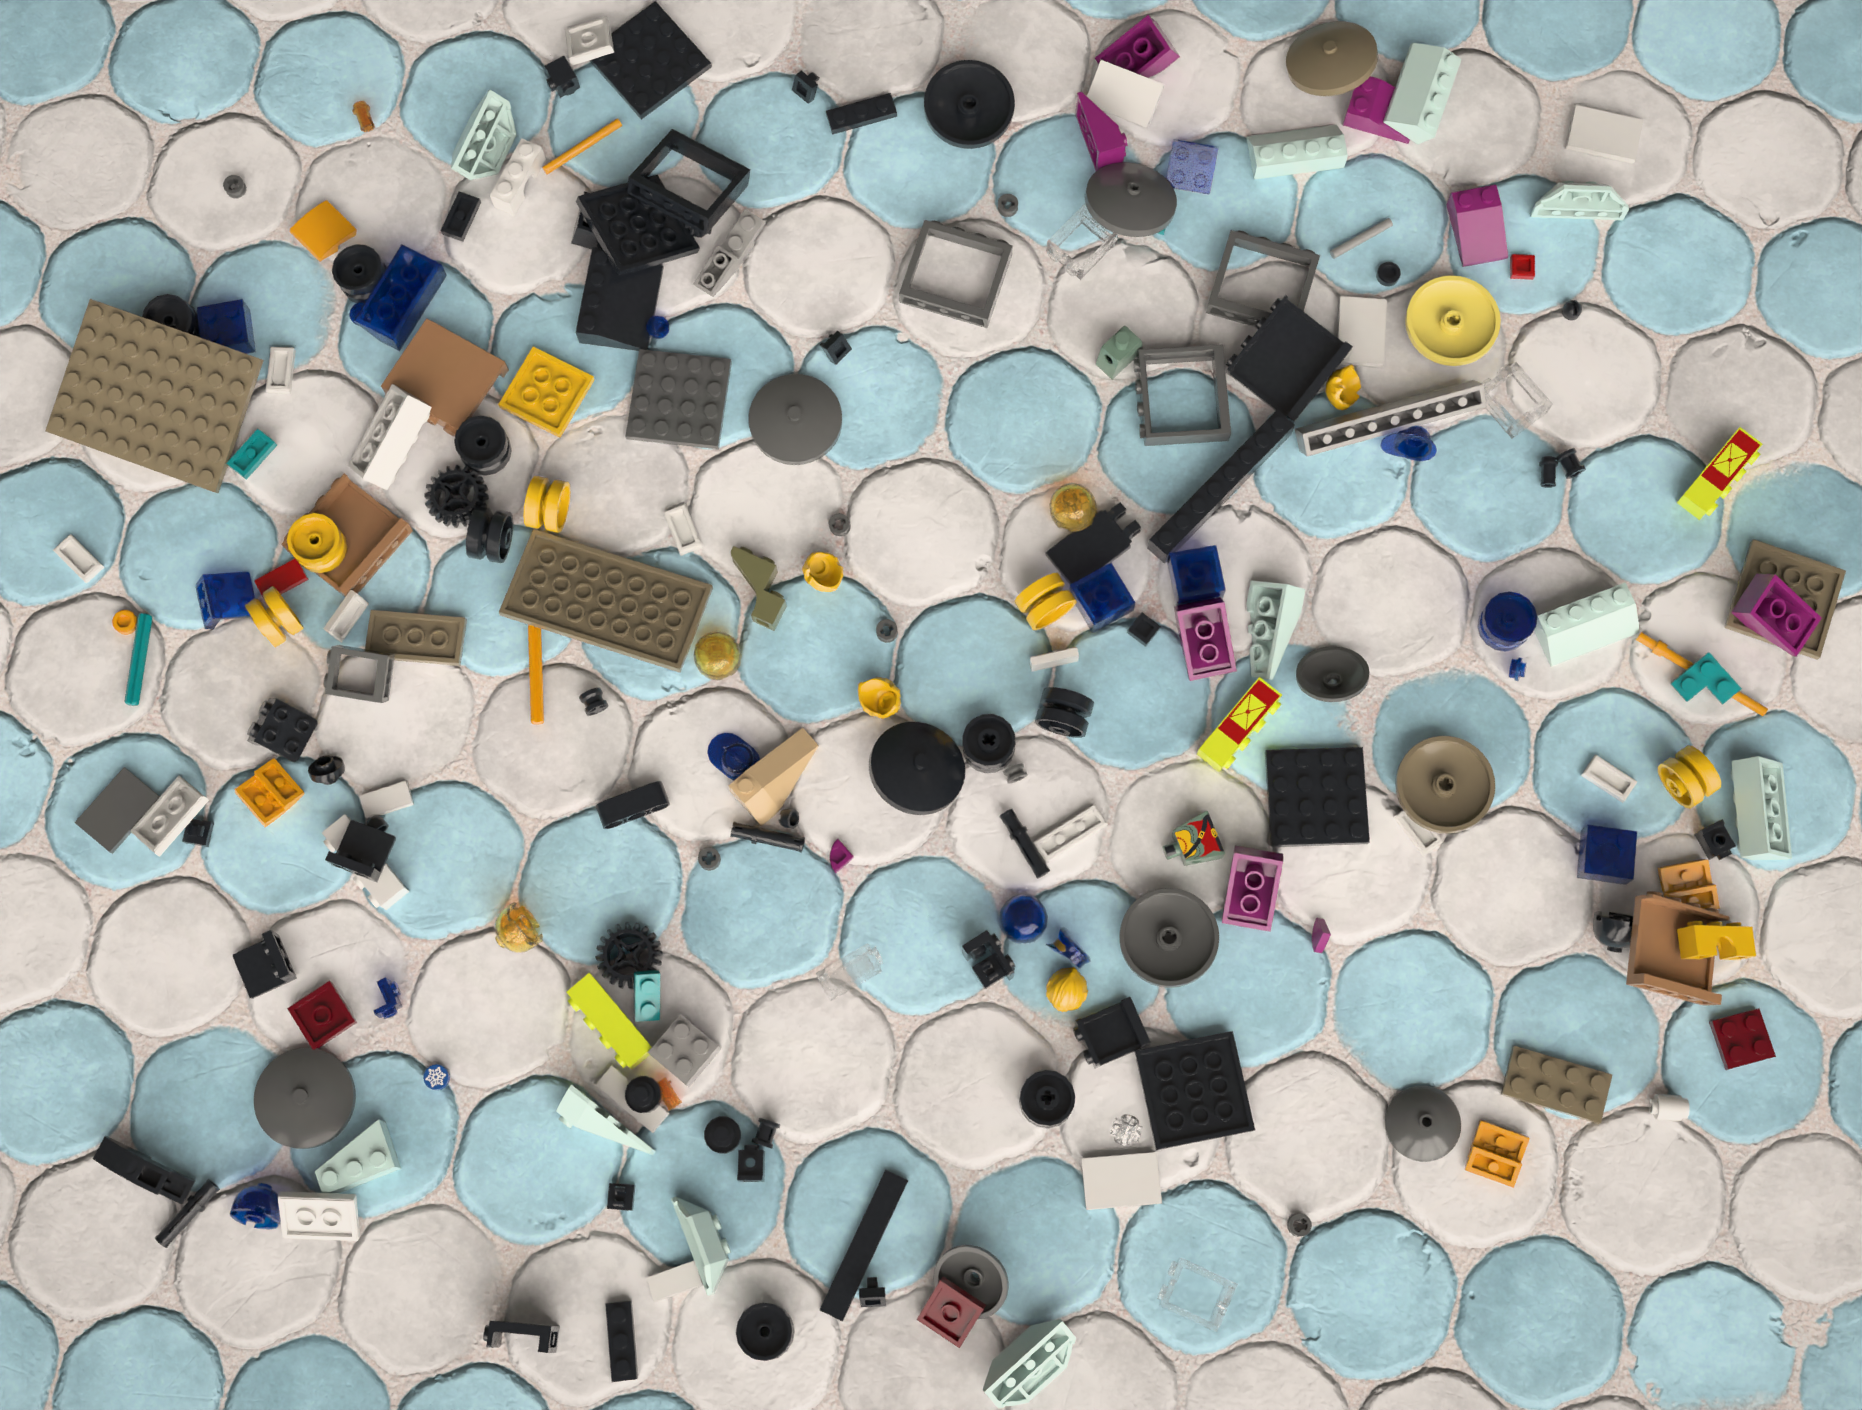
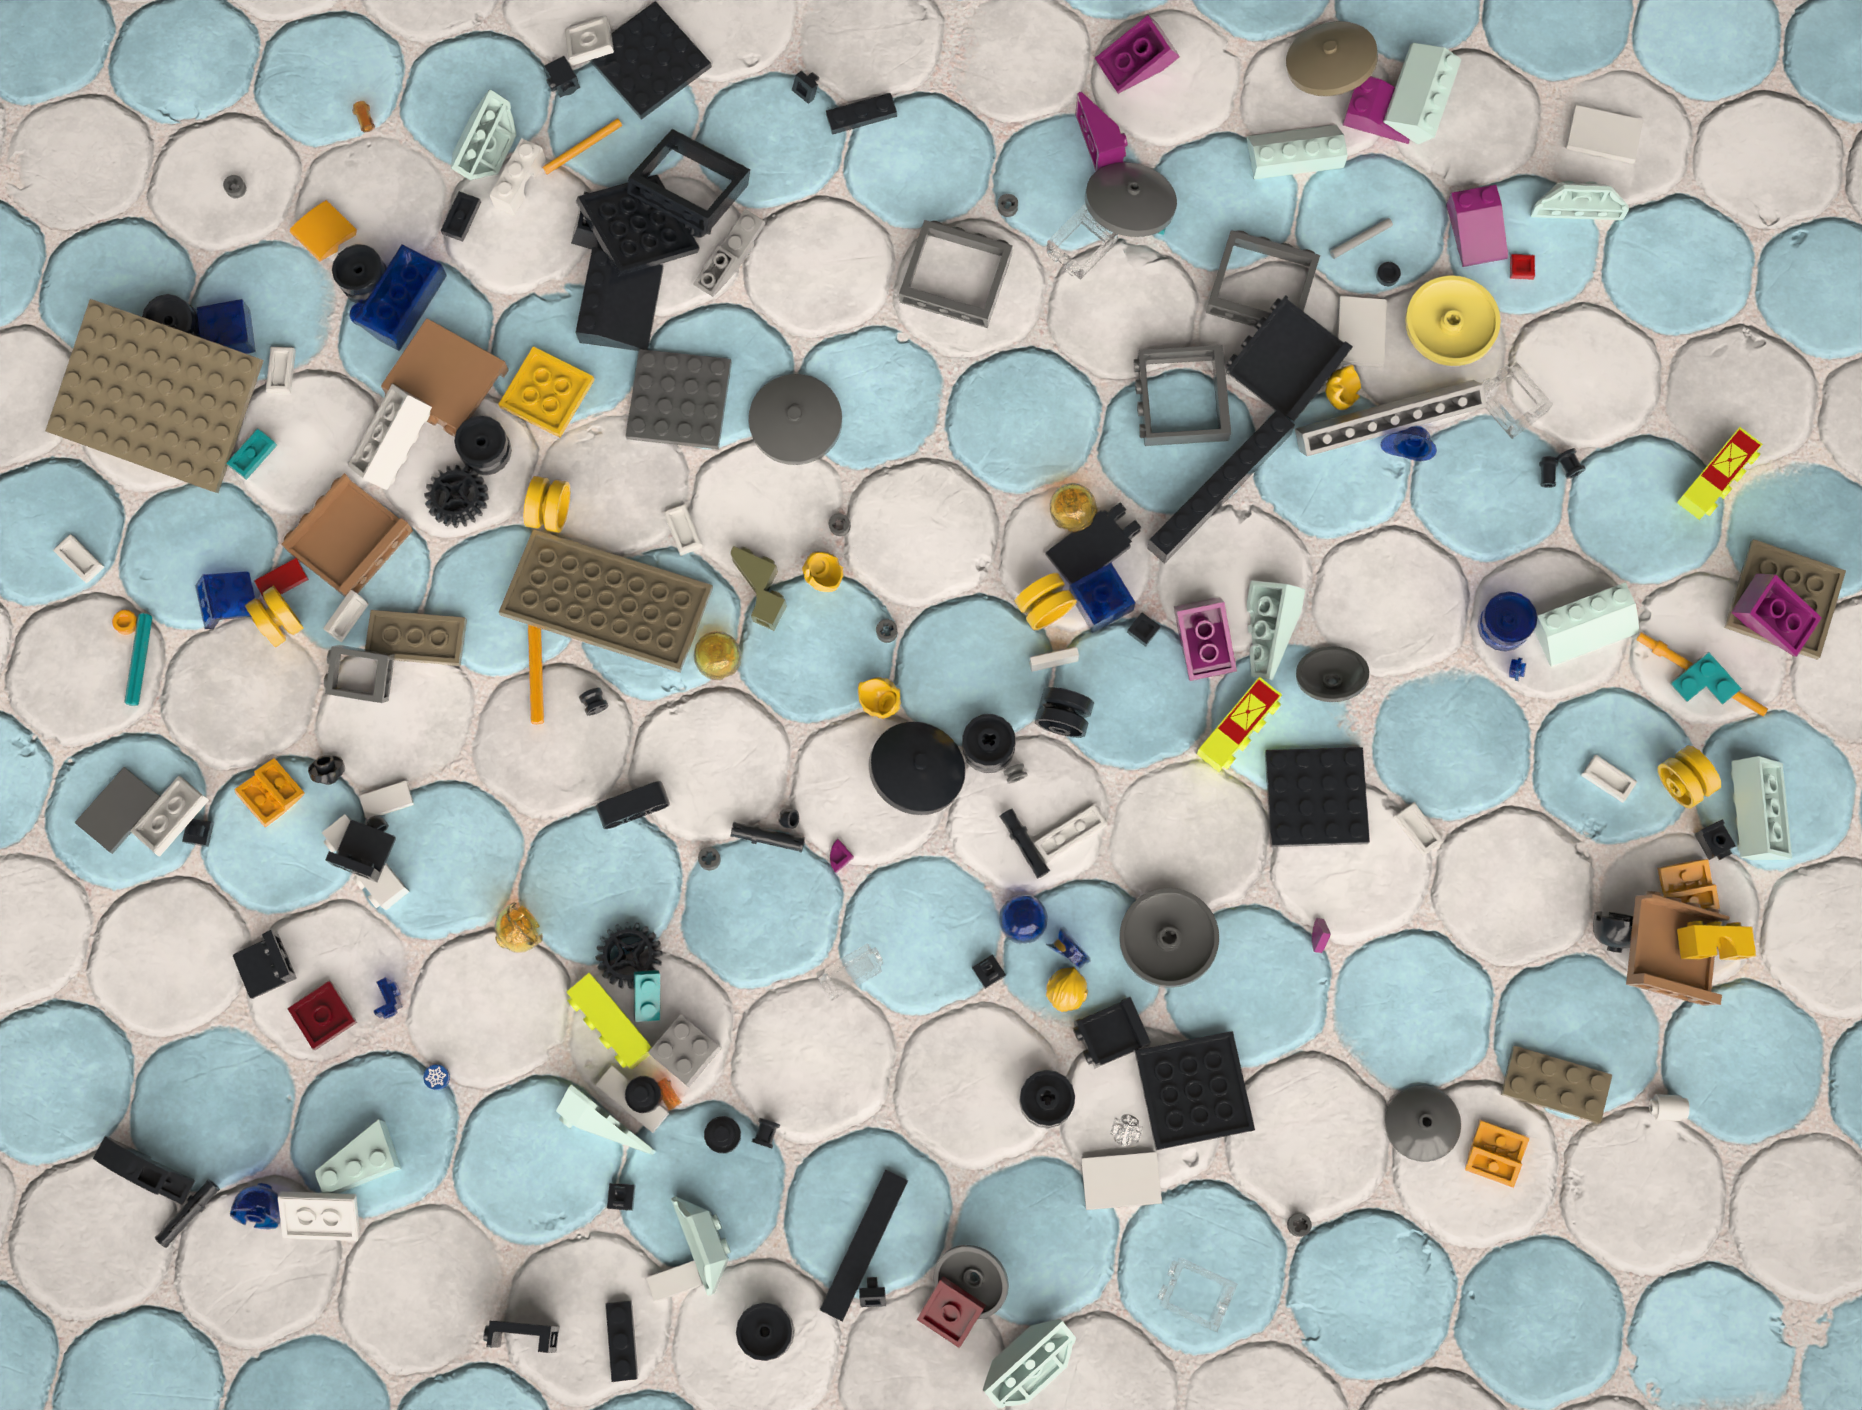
black bracket [247,698,317,762] -> none
dark grey dish [254,1048,356,1149] -> none
yellow wheel [287,513,347,573] -> none
black wheel [466,506,513,563] -> none
clear blue plate [646,316,669,339] -> none
clear blue piece [707,733,760,781] -> none
tan wedge [728,728,819,827] -> none
black brick [737,1145,765,1182] -> none
black tile [820,331,852,365] -> none
black dish [924,60,1015,149] -> none
black bracket [962,930,1016,981] -> none
white tile [1087,60,1165,128] -> none
sand green torso [1096,326,1143,380] -> none
torso [1162,811,1225,866] -> none
clear blue bracket [1166,139,1219,194] -> none
clear blue brick [1167,545,1226,606] -> none
magenta slope [1222,845,1283,932] -> none
dark tan dish [1395,736,1495,834] -> none
black hinge [1562,300,1582,321] -> none
clear blue brick [1577,825,1637,885] -> none
dark red plate [1709,1008,1776,1070] -> none

